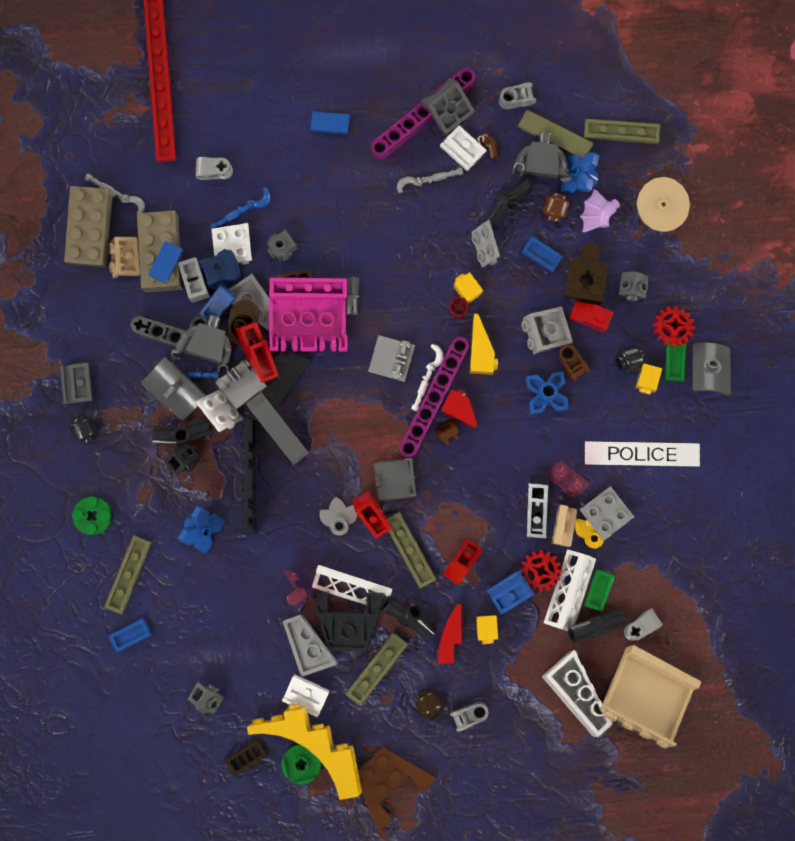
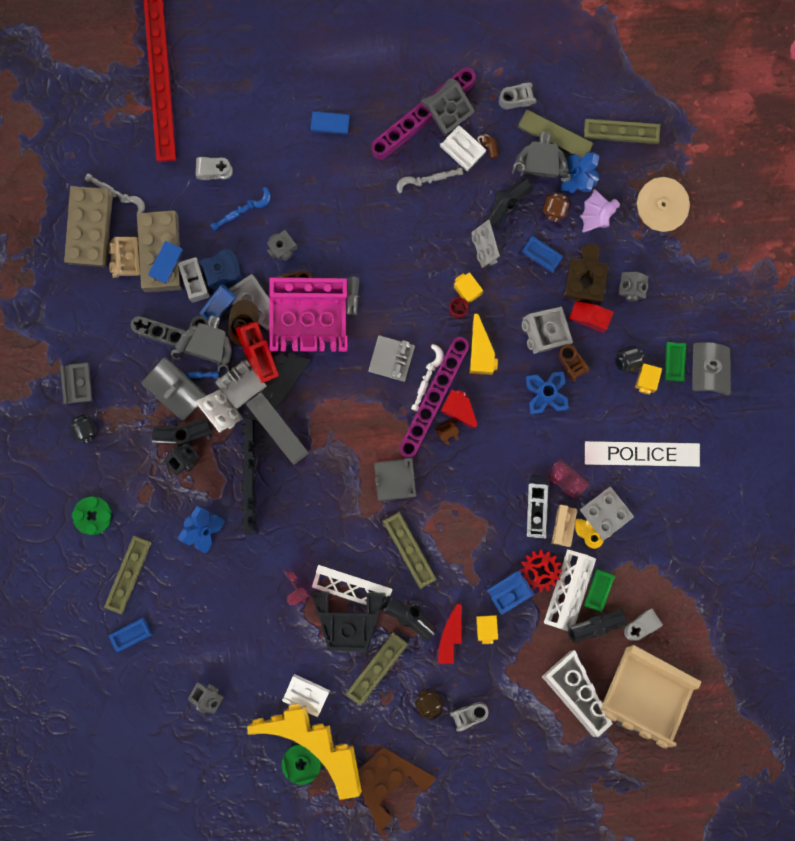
white hinge [212,223,252,264] -> none
dark brown slope [223,739,268,778] -> none
light grey wing [283,614,339,677] -> none
light grey plate [319,497,357,536] -> none
red slope [353,491,392,539] -> none
red slope [443,539,483,585] -> none
red gear [652,306,695,348] -> none

